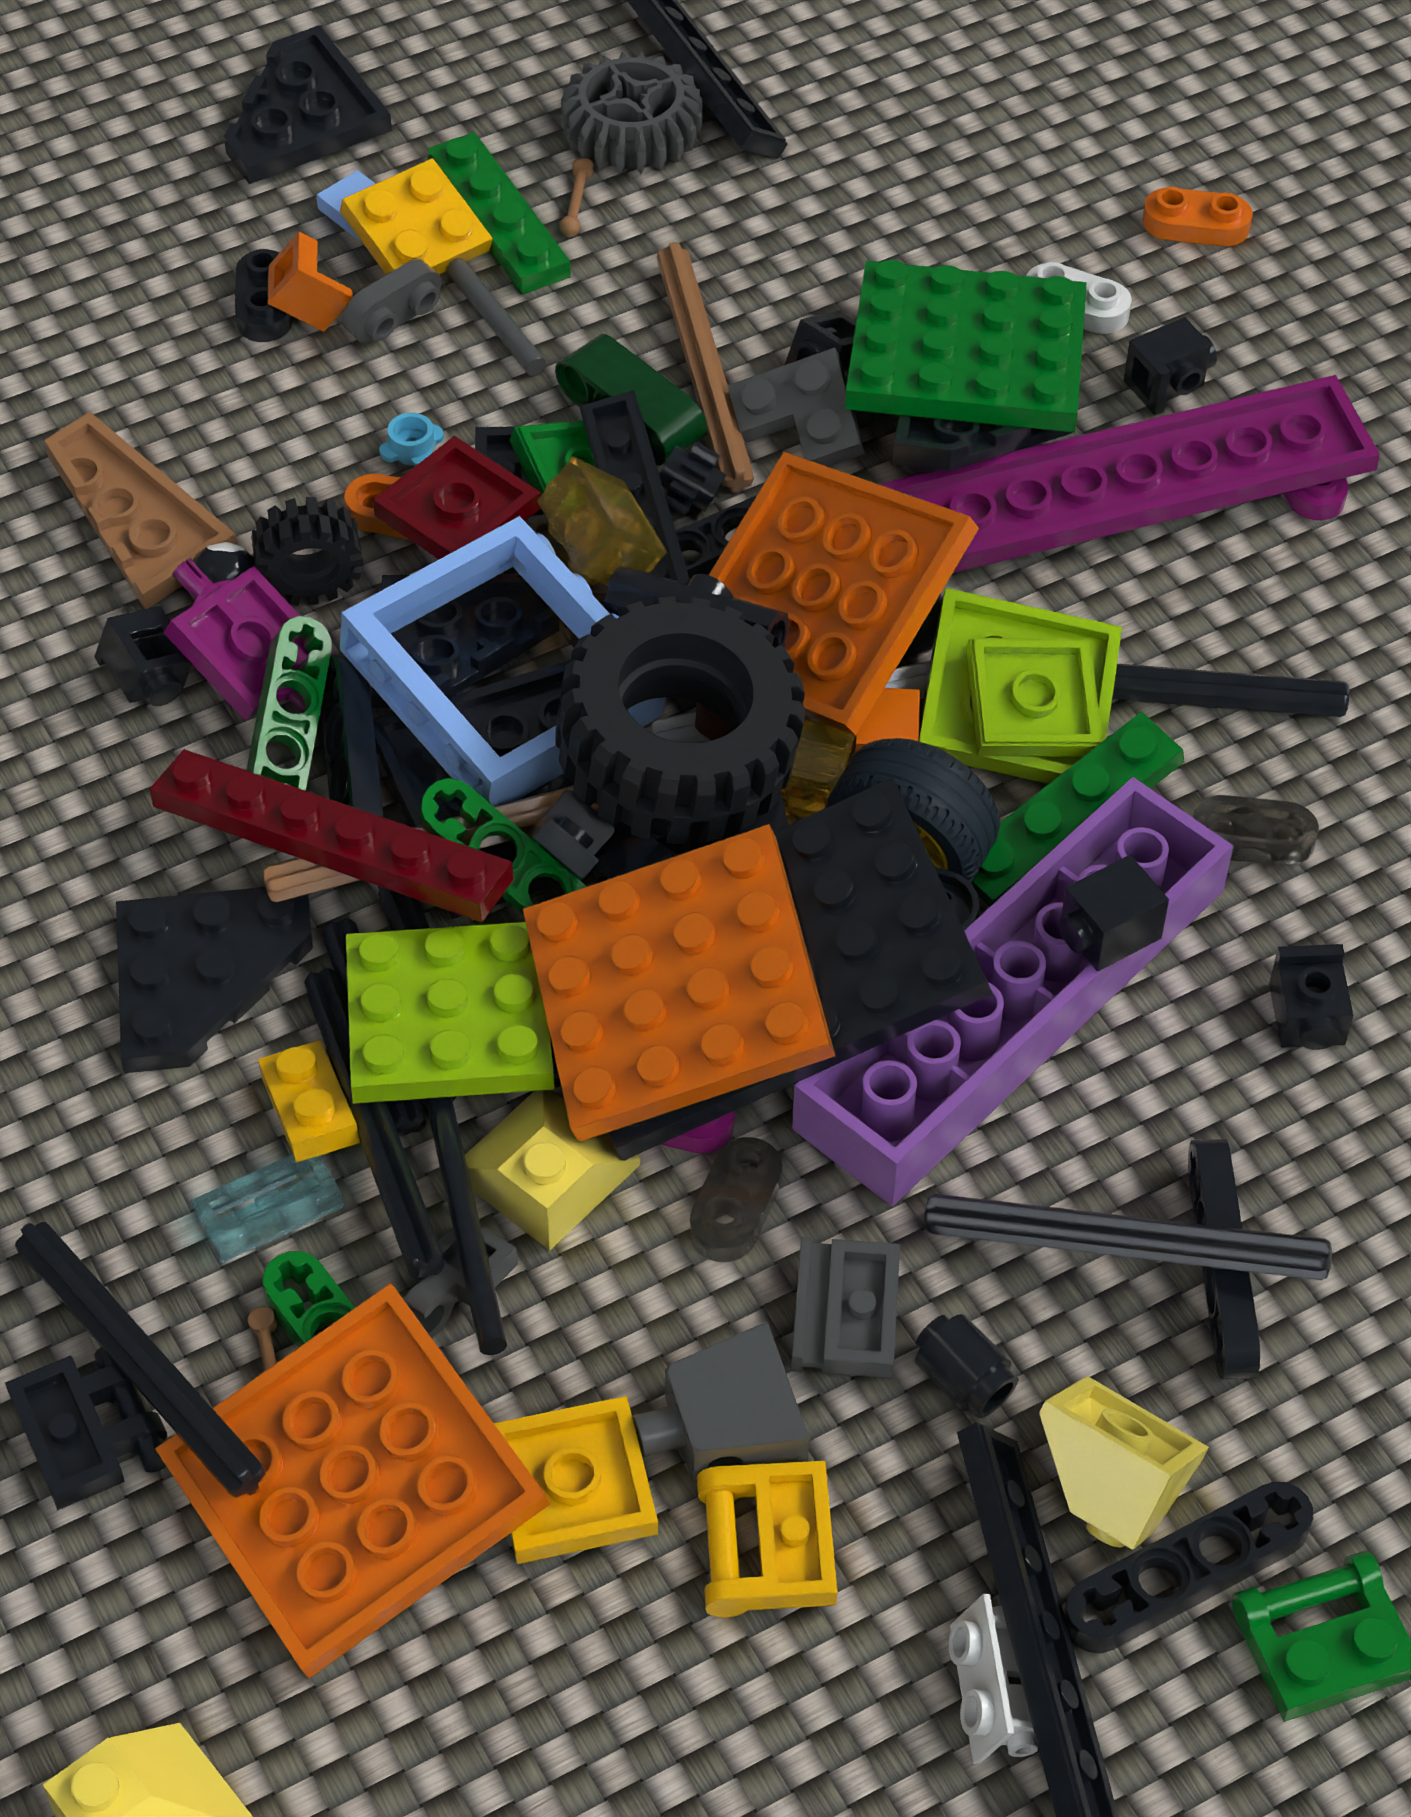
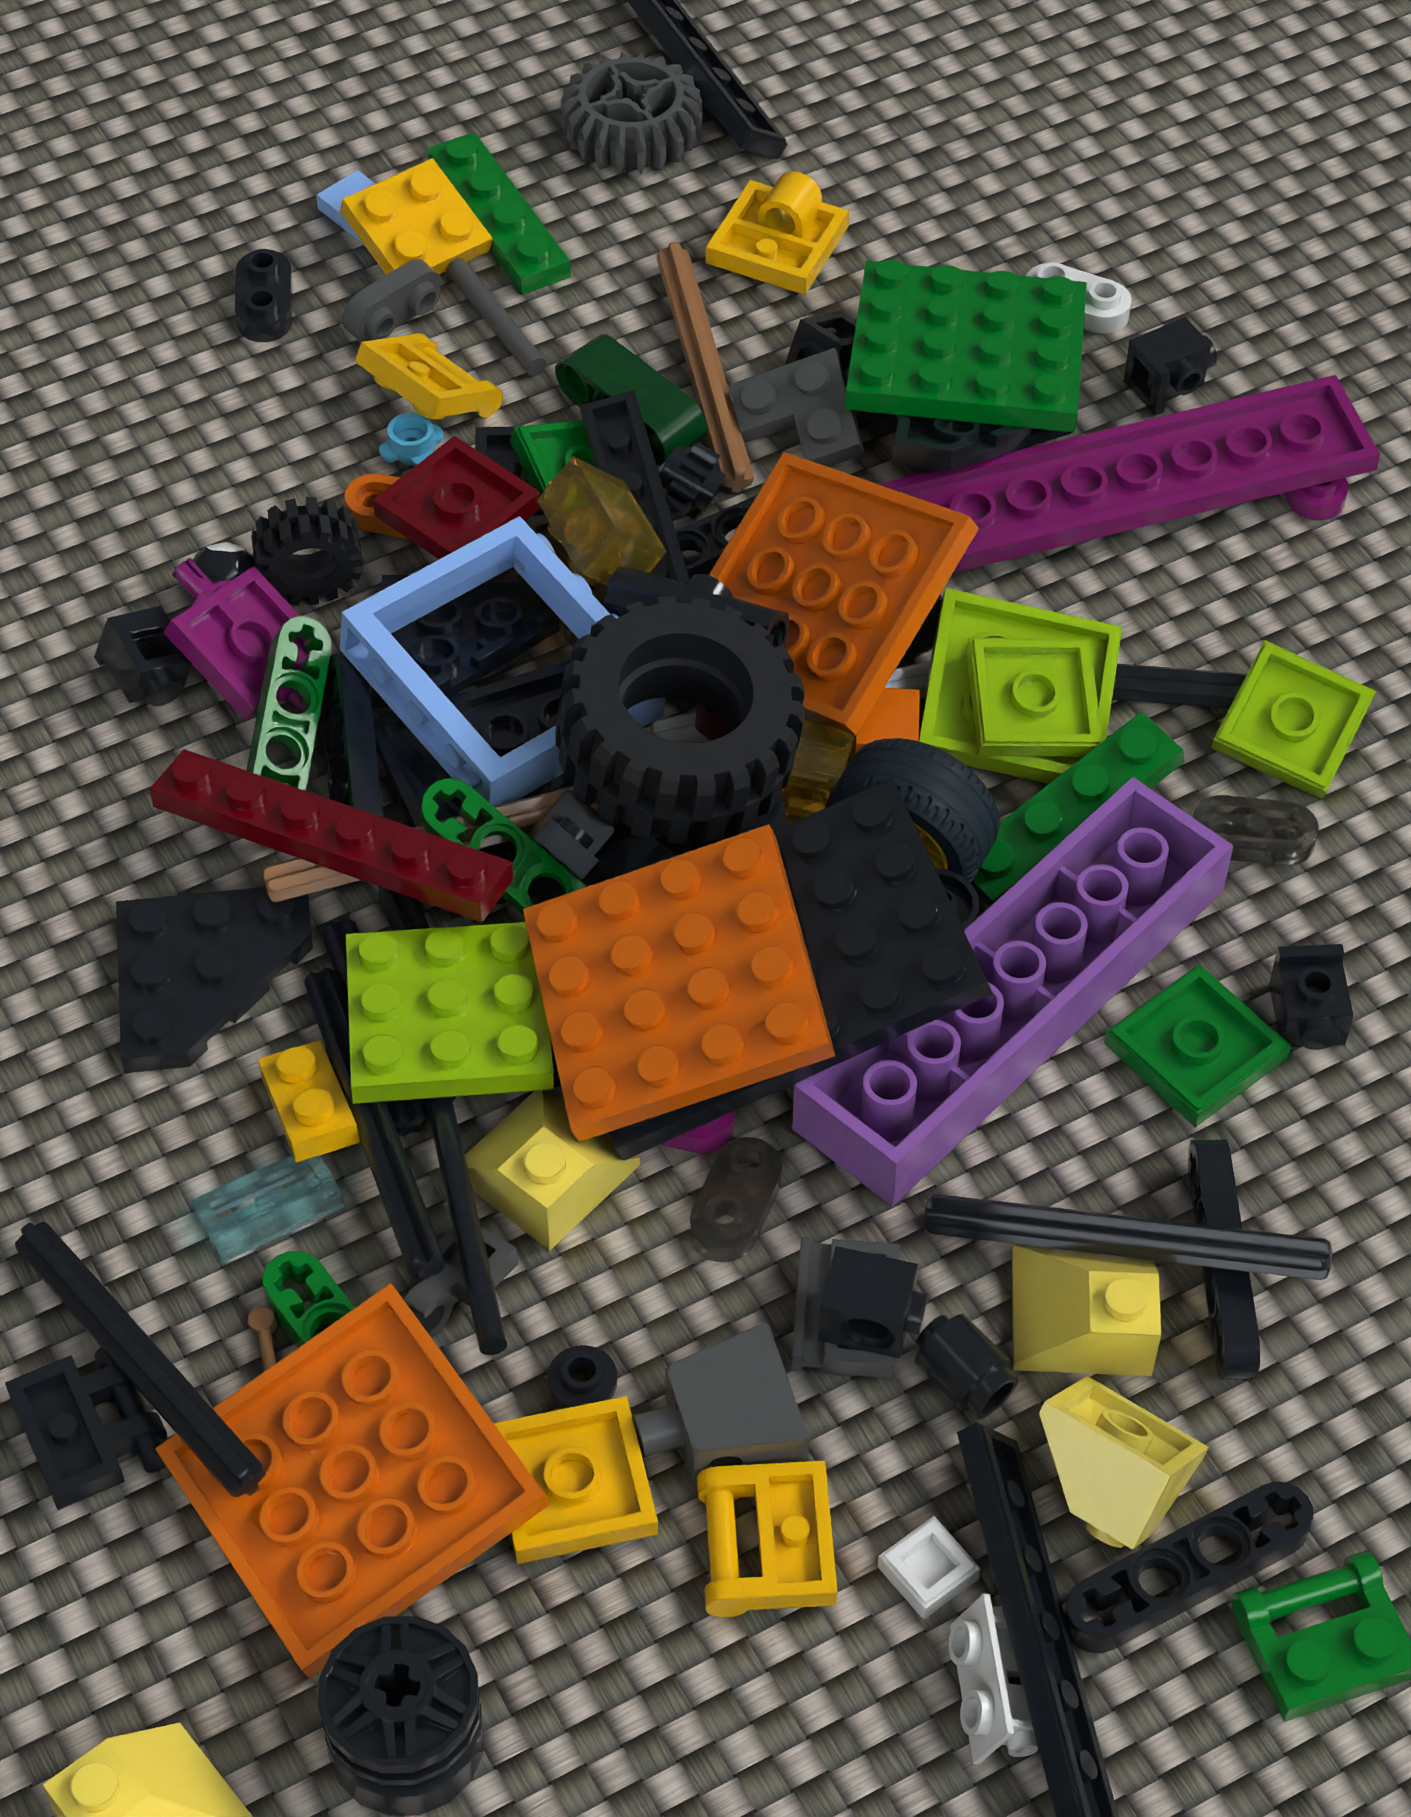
medium nougat wing [44,412,237,609] -> none
black plate [224,25,392,184] -> none
orange panel [268,231,353,332] -> none
medium nougat hinge [559,158,593,237] -> none
black brick [1059,854,1169,972] -> none
orange plate [1142,187,1253,246] -> none
none -> black wheel [318,1616,483,1816]
none -> yellow plate [355,333,504,420]
none -> black plate [547,1345,617,1409]
none -> yellow plate [706,171,849,295]
none -> black brick [818,1246,927,1359]
none -> white tile [877,1516,981,1620]
none -> light yellow slope [1011,1244,1161,1376]
none -> green tile [1104,964,1291,1128]
none -> lime tile [1211,640,1376,800]

